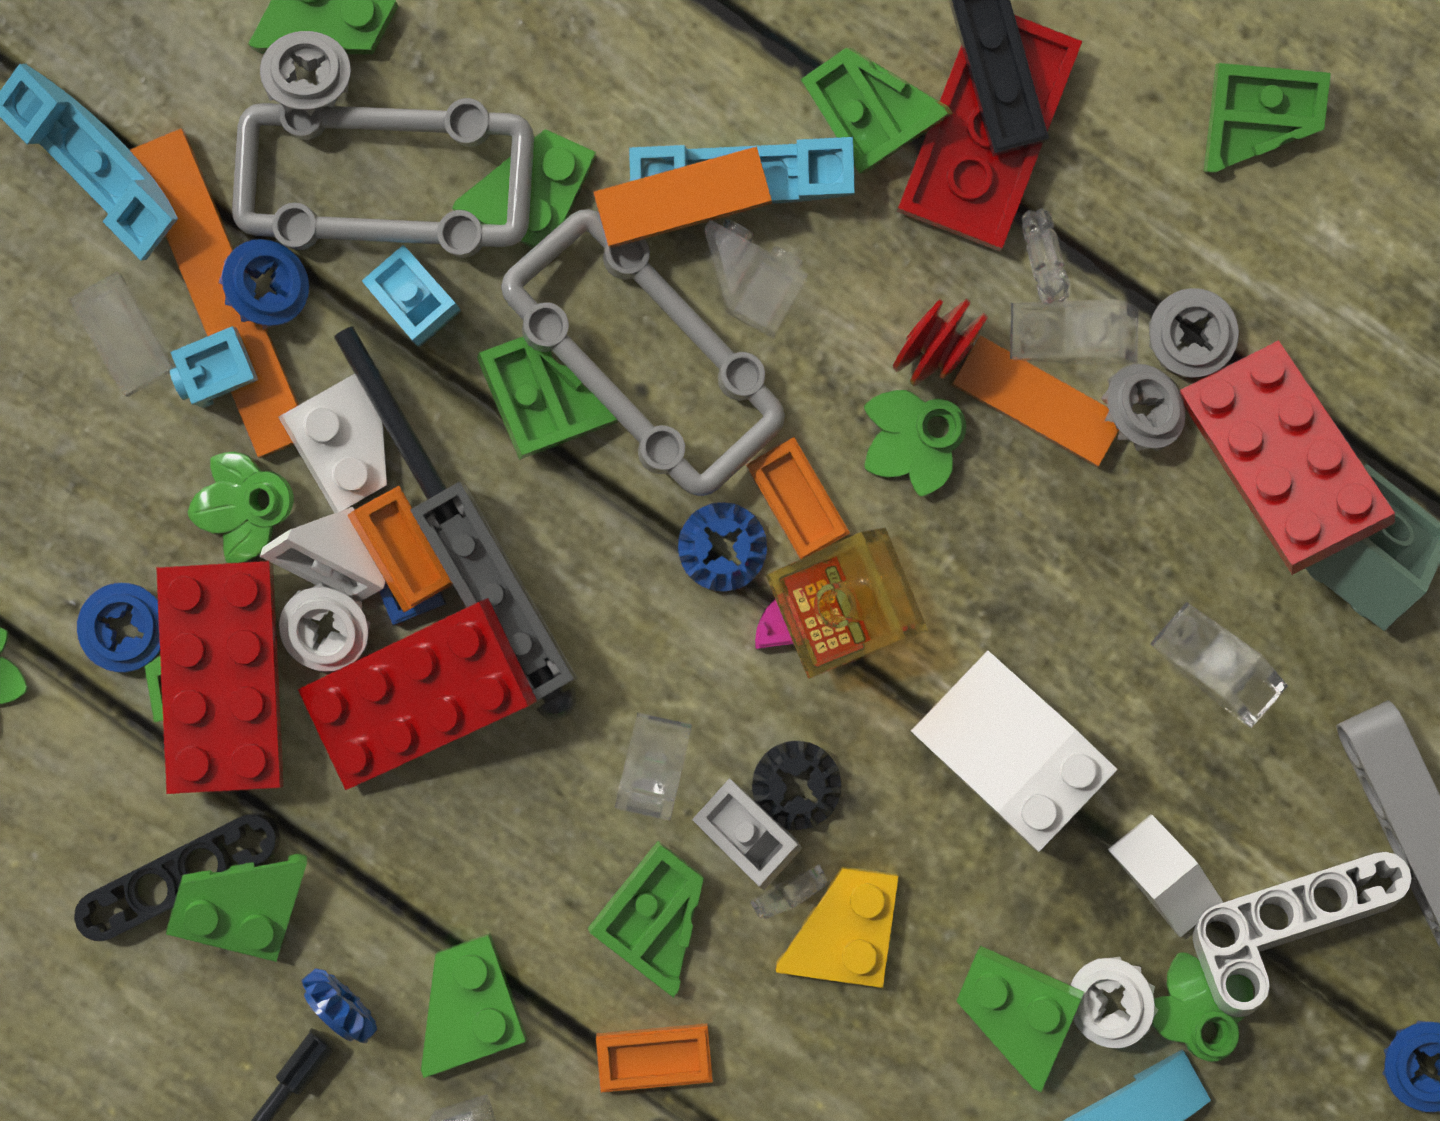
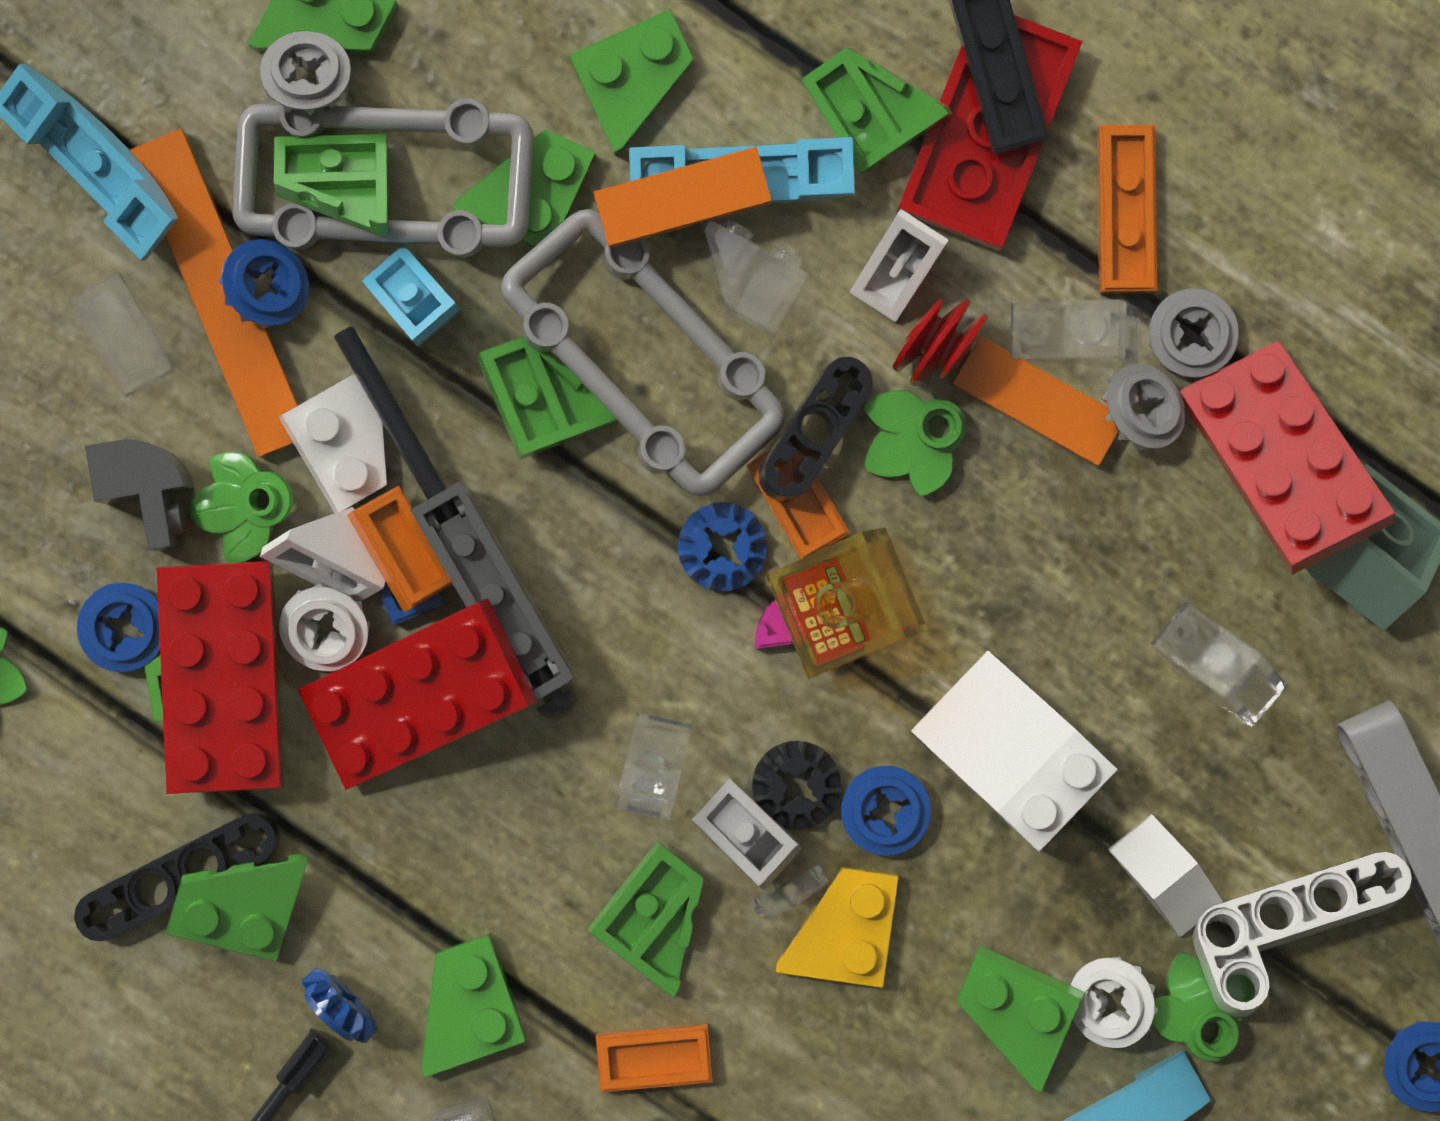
medium azure bracket [170,326,258,408] -> none
clear axle [1021,208,1070,305] -> none
bright green wing [1203,63,1331,172] -> none
none -> dark grey brick [85,439,194,551]
none -> bright green wing [274,133,389,236]
none -> bright green wing [569,9,694,156]
none -> black beam [759,357,872,502]
none -> blue gear [841,766,931,856]
none -> white slope [849,209,948,322]
none -> orange tile [1097,125,1157,294]

